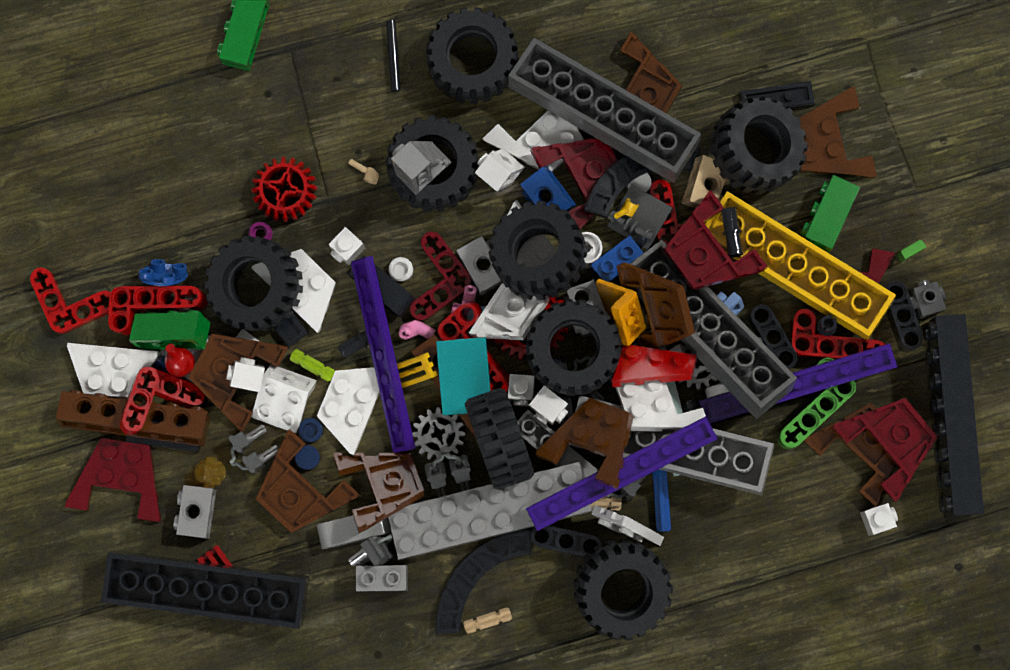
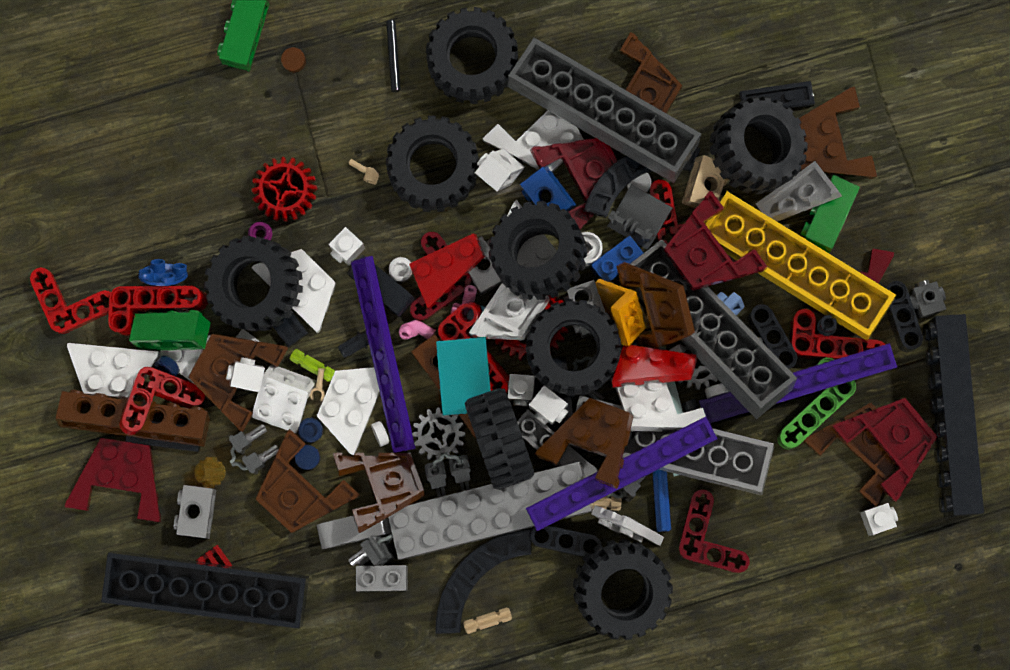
red piece [164,344,195,377] -> none
light grey wedge [391,141,452,195] -> none
yellow tile [397,352,438,388] -> none
yellow hand [614,198,639,219] -> none
black axle [722,207,743,257] -> none
bright green tile [897,240,926,263] -> none
none -> reddish brown tile [281,47,306,73]
none -> tan hand [310,368,326,402]
none -> white tile [371,421,389,447]
none -> red wing [409,233,486,309]
none -> dark red beam [678,490,750,573]
none -> light grey wing [756,161,842,221]

